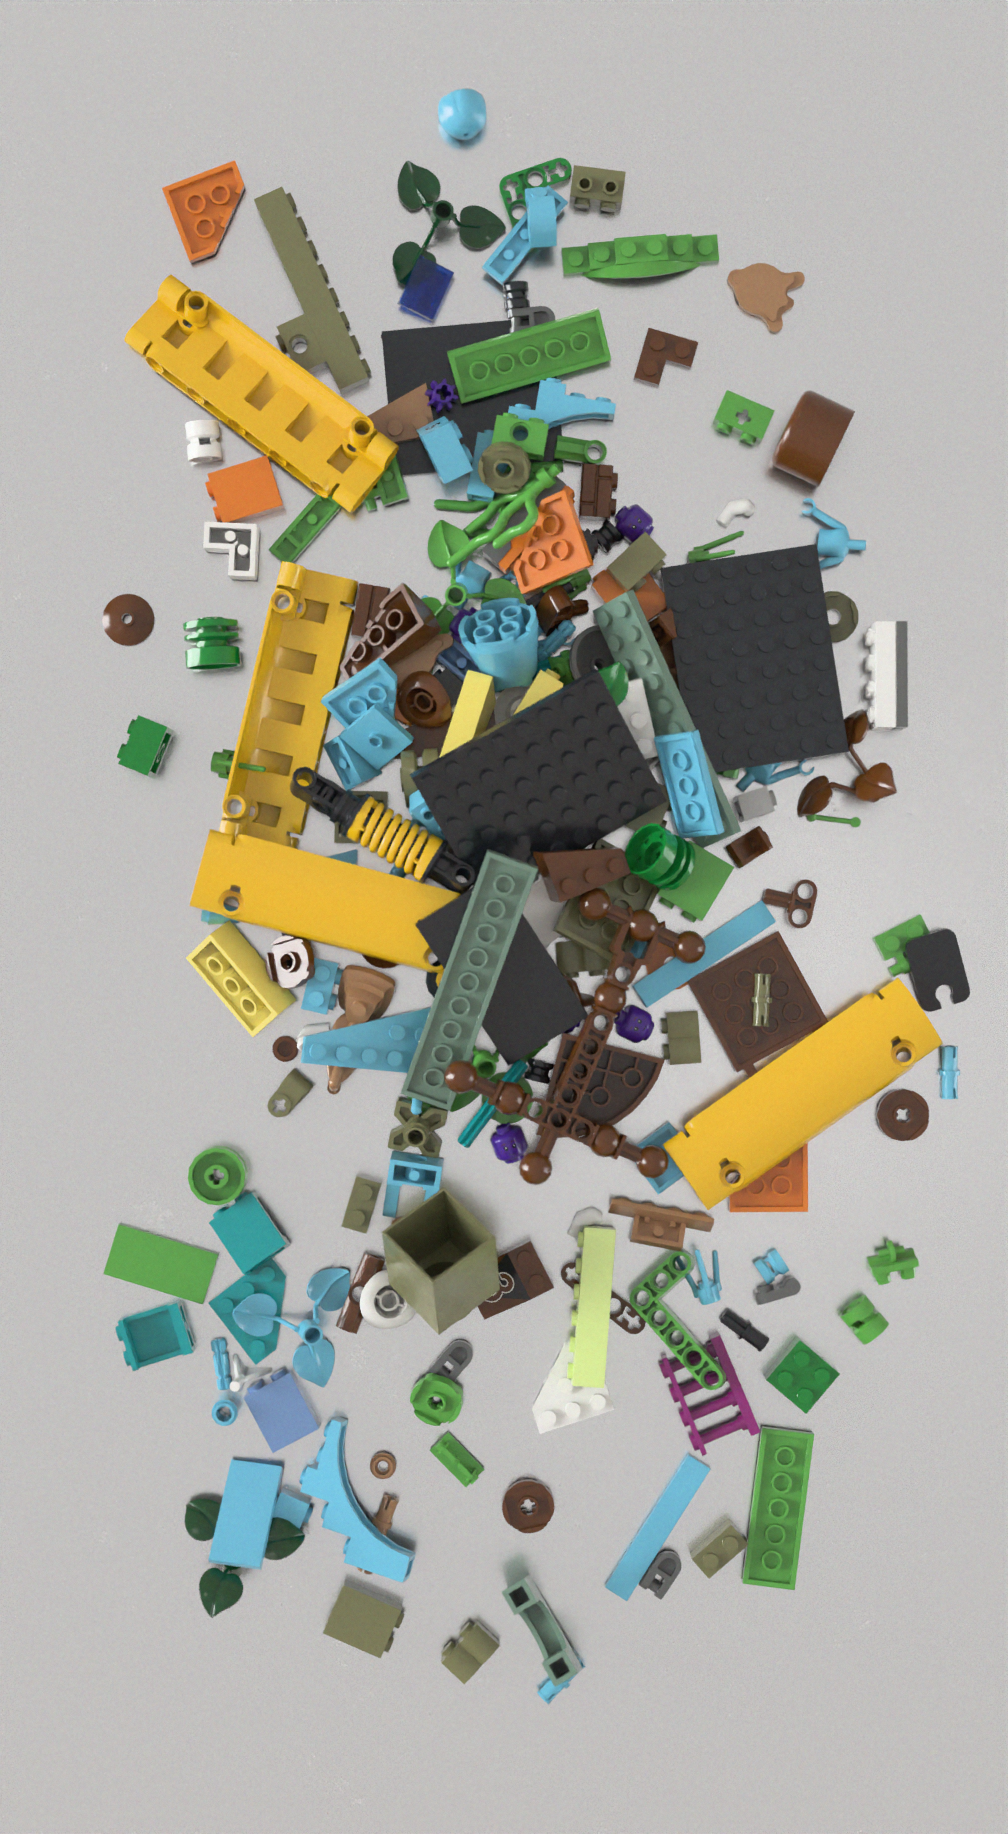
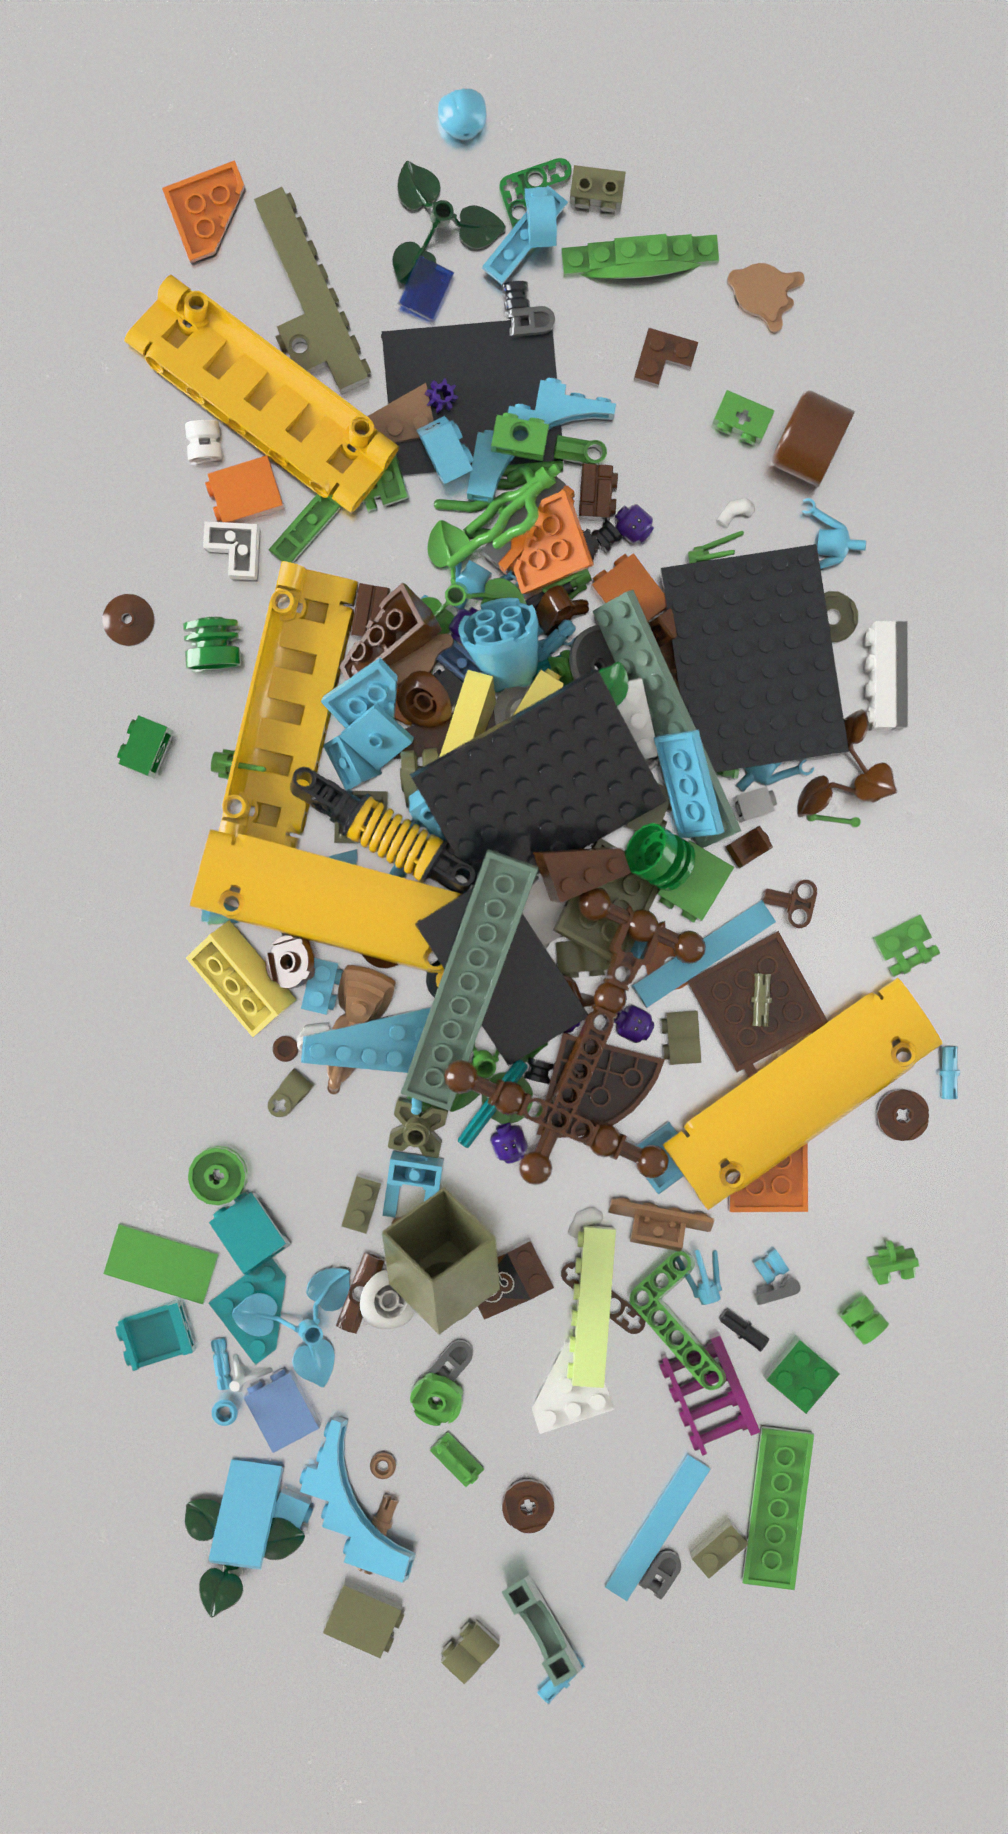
bright green plate [447,308,612,404] -> none
olive tile [478,441,531,494] -> none
olive brick [606,532,667,592] -> none
black piece [905,928,970,1012] -> none

